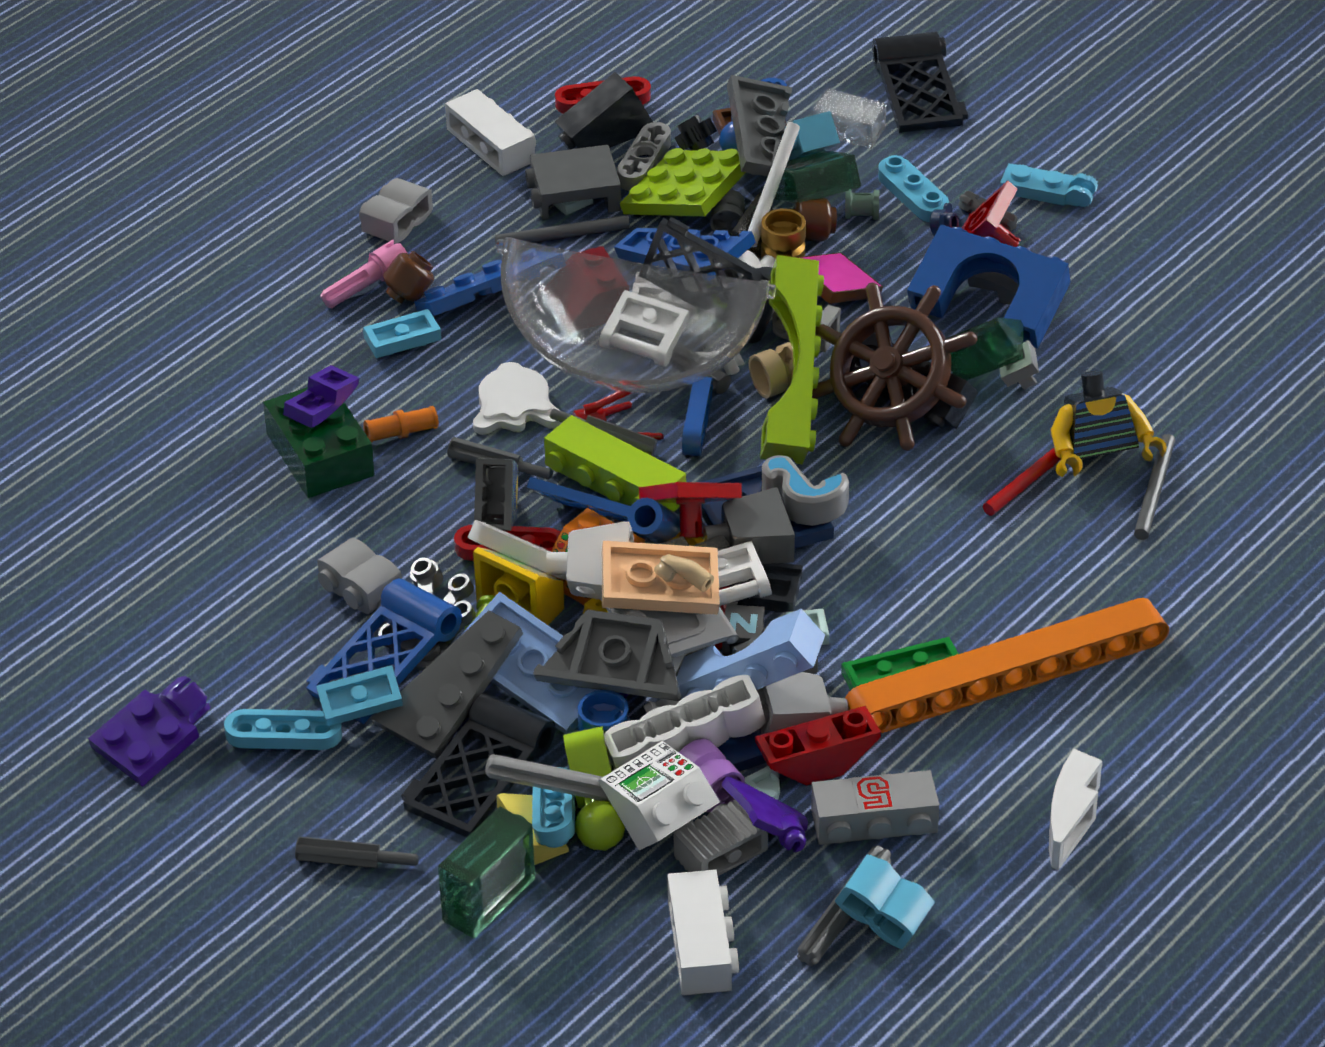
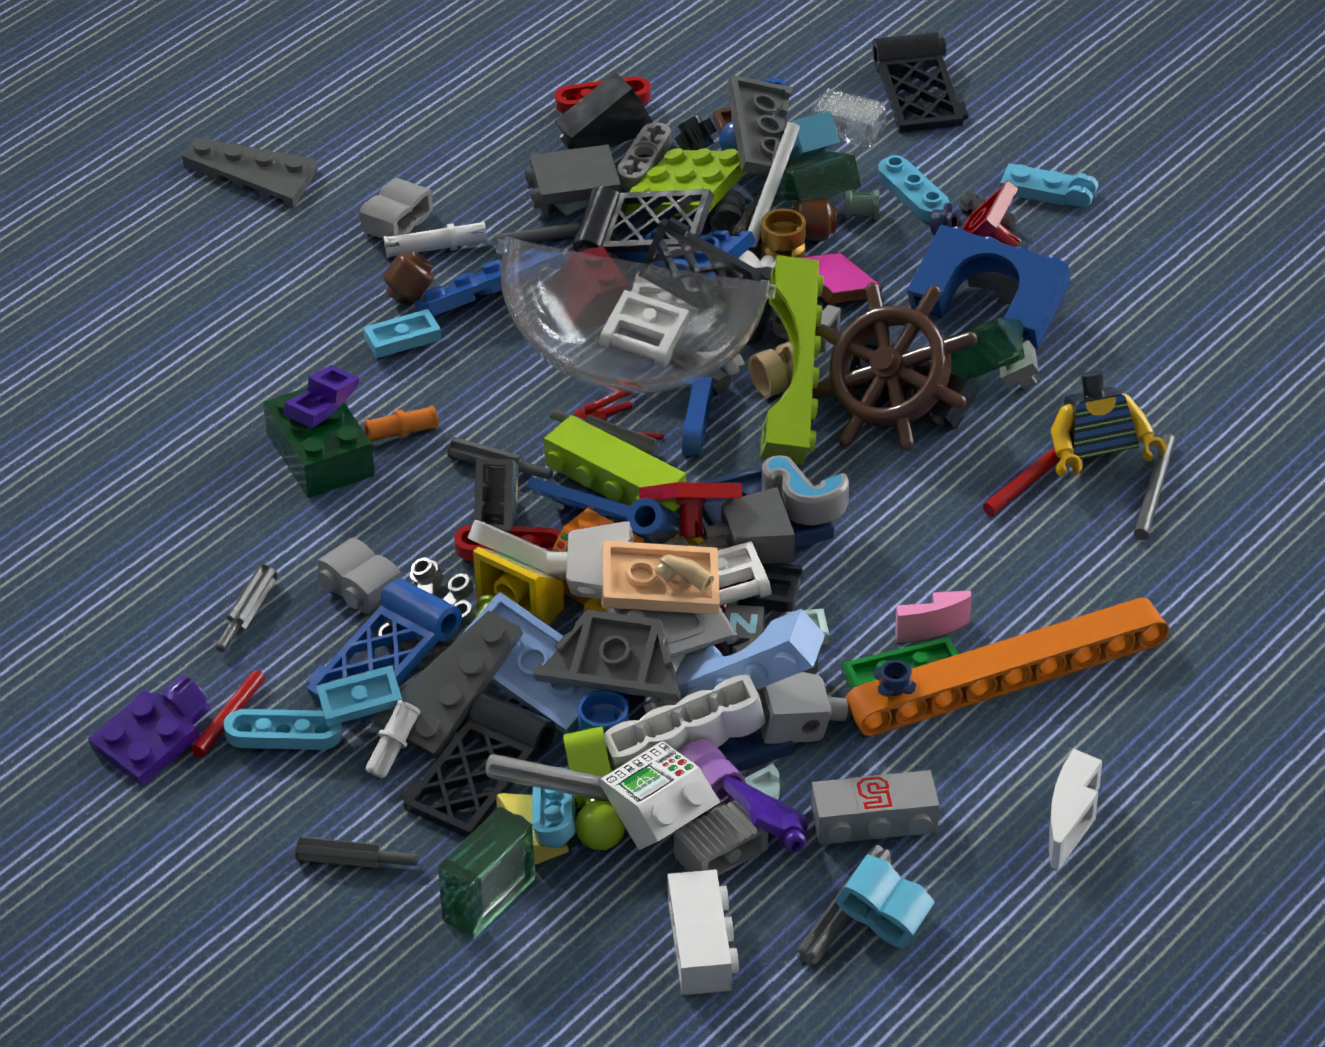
bright pink piece [321,240,408,308] -> none
white brick [445,89,536,176] -> none
white tile [473,362,561,435] -> none
red slope [755,705,881,786] -> none
none -> dark grey wing [182,137,318,209]
none -> red bar [191,670,265,757]
none -> axle [215,564,278,652]
none -> white axle [366,700,421,778]
none -> white pin [383,221,487,258]
none -> black piece [572,186,714,253]
none -> dark blue plate [874,660,916,697]
none -> bright pink slope [895,591,971,643]

